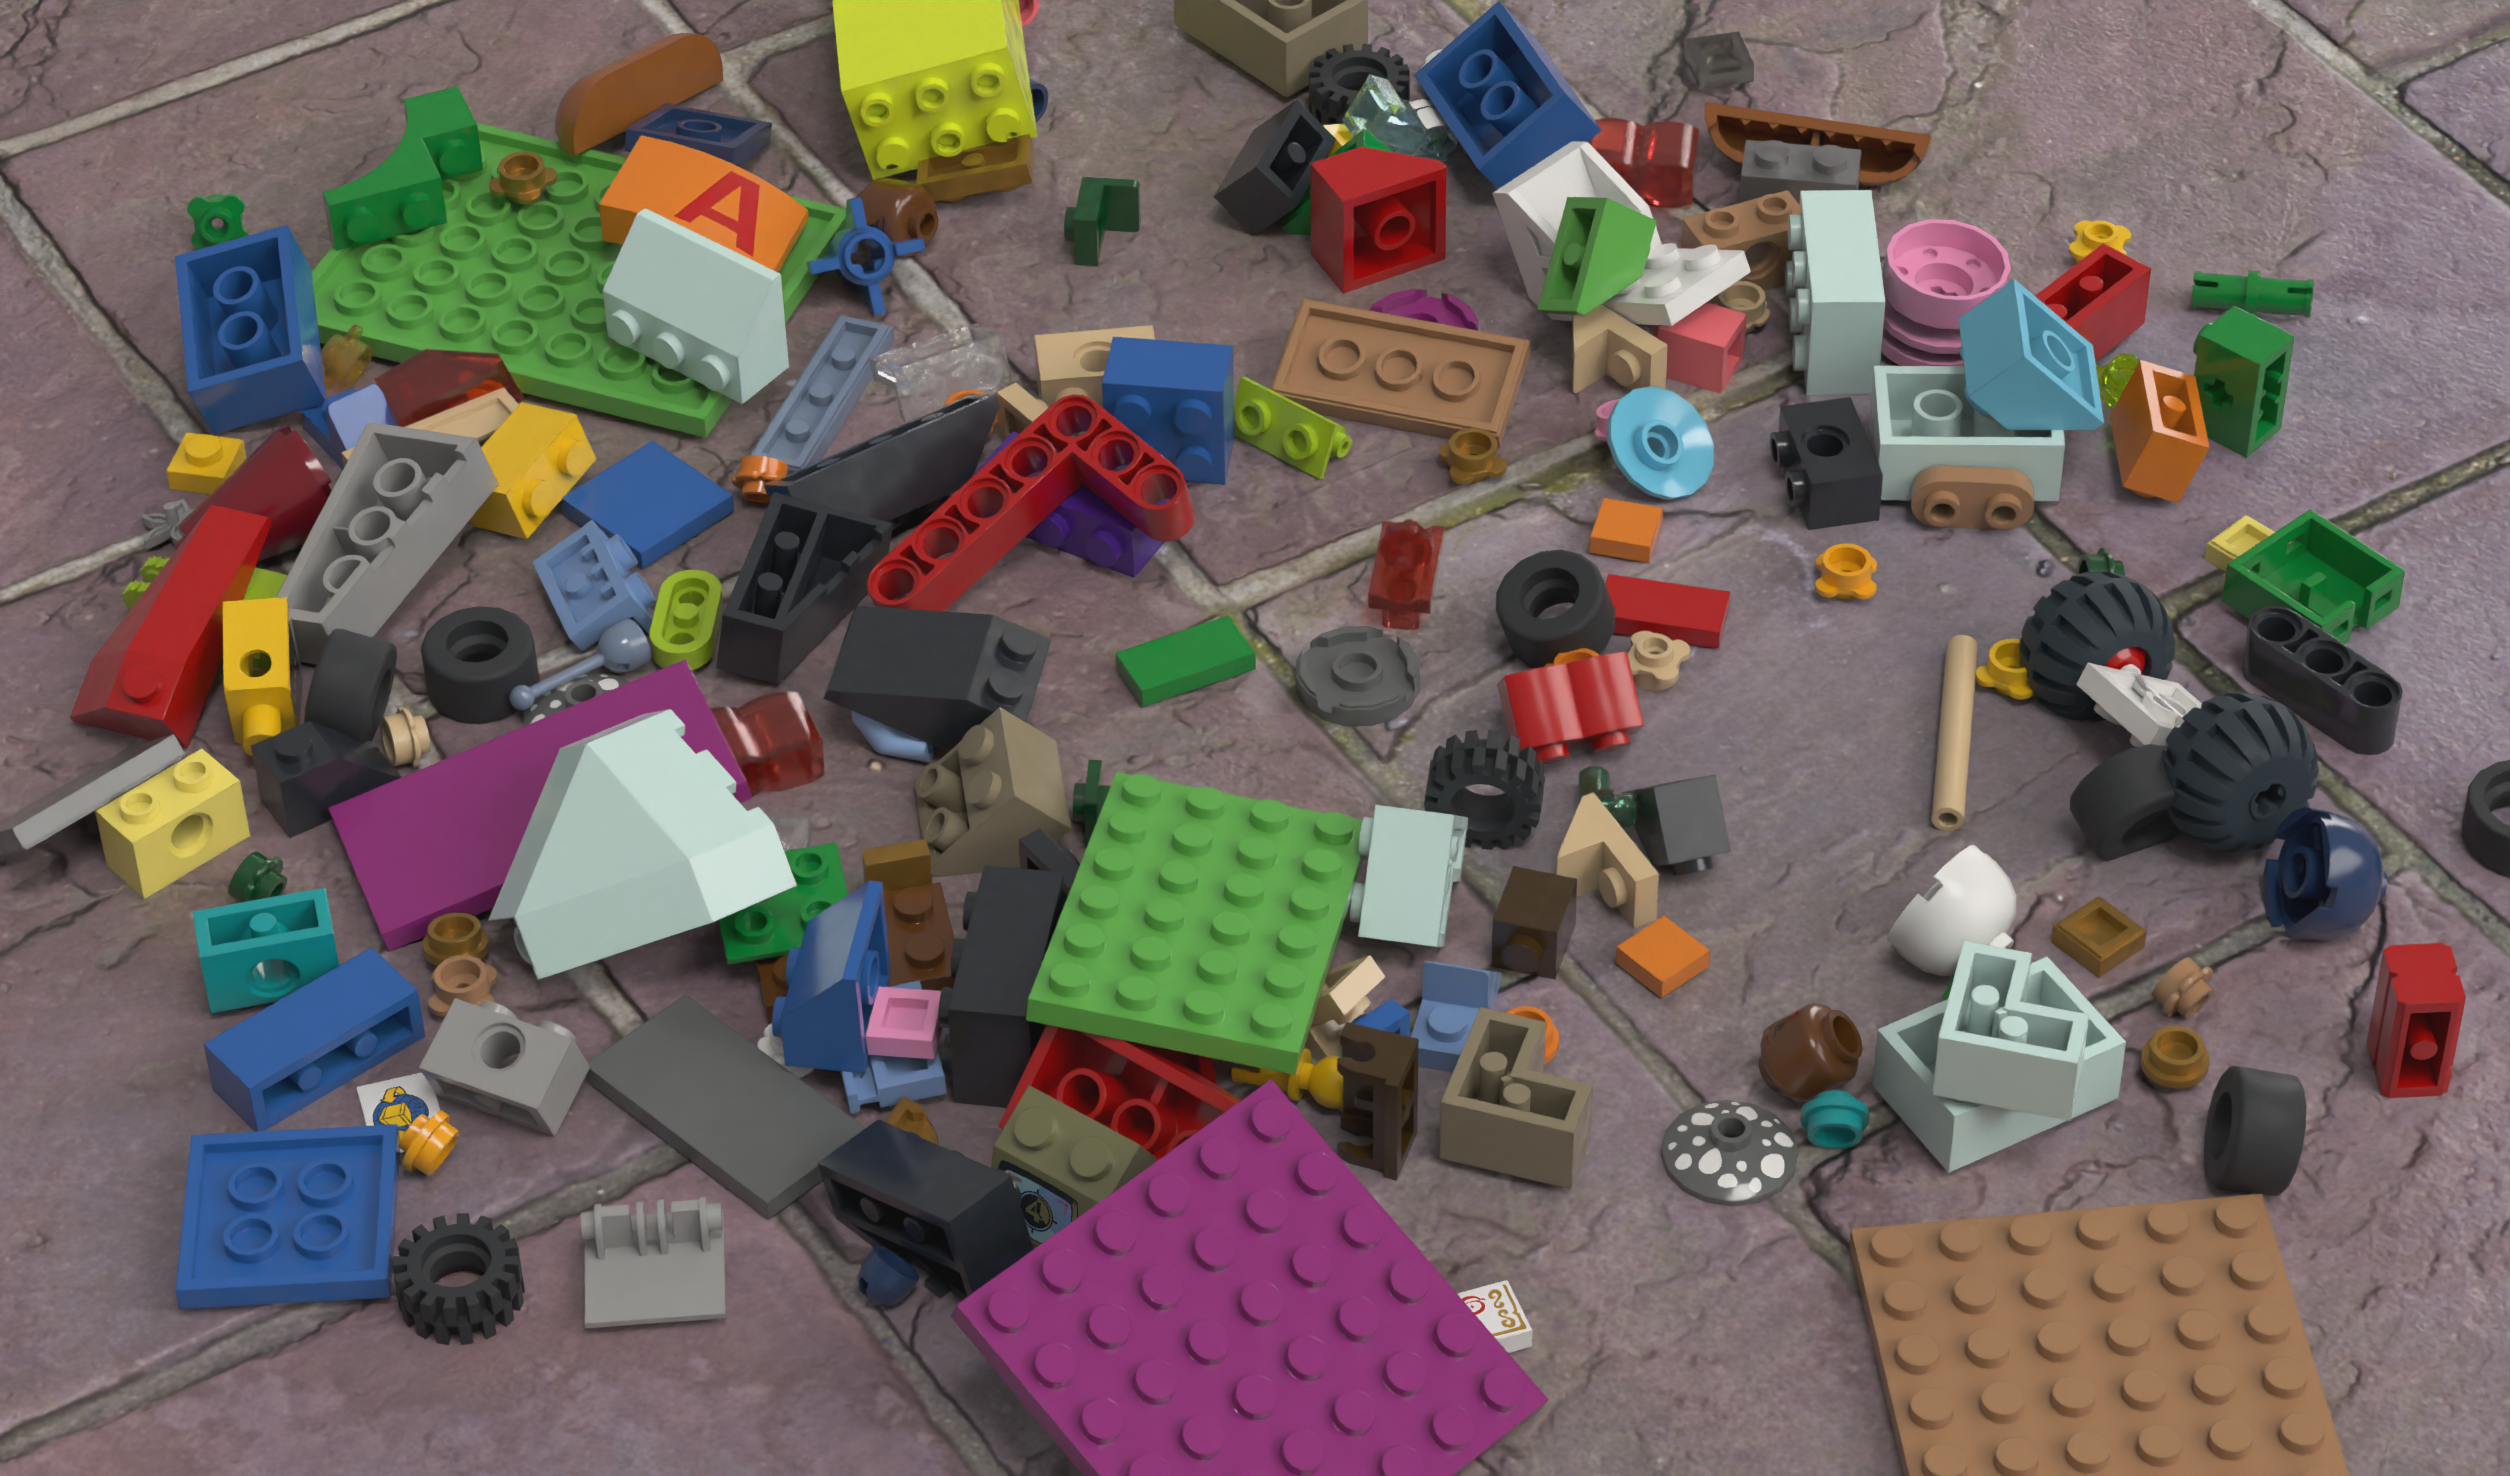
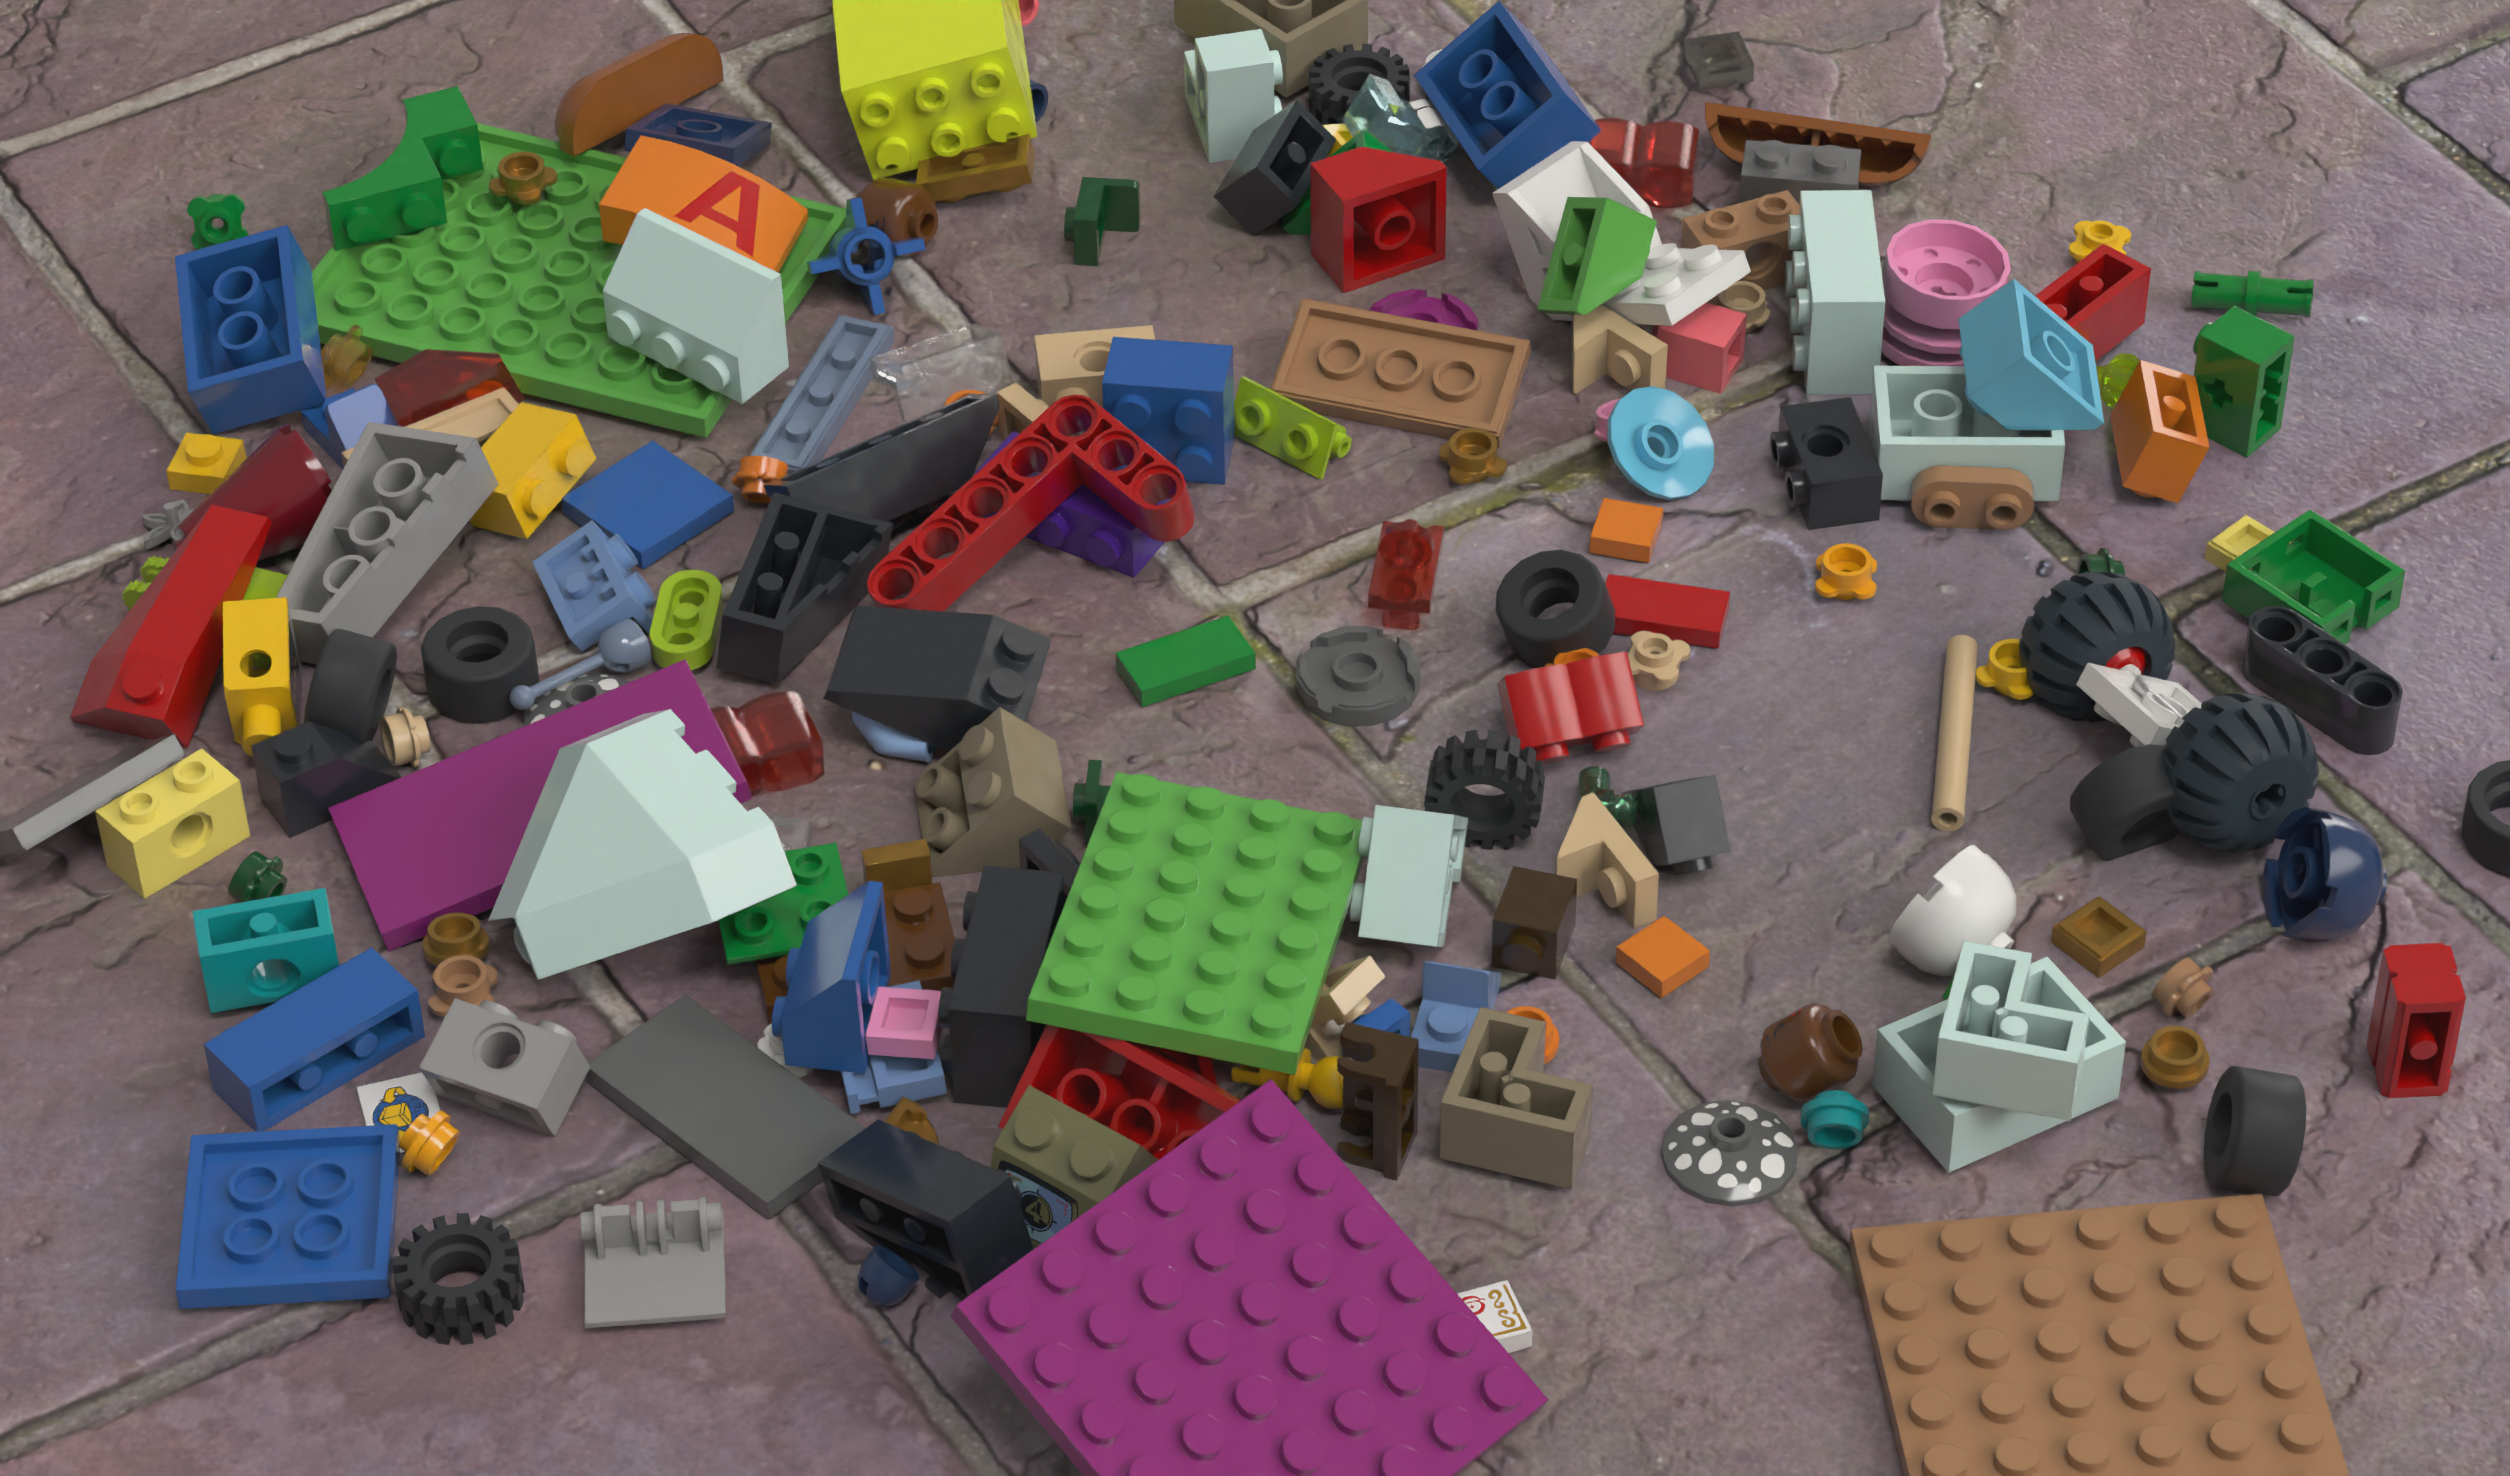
none -> light aqua brick [1184,29,1283,163]

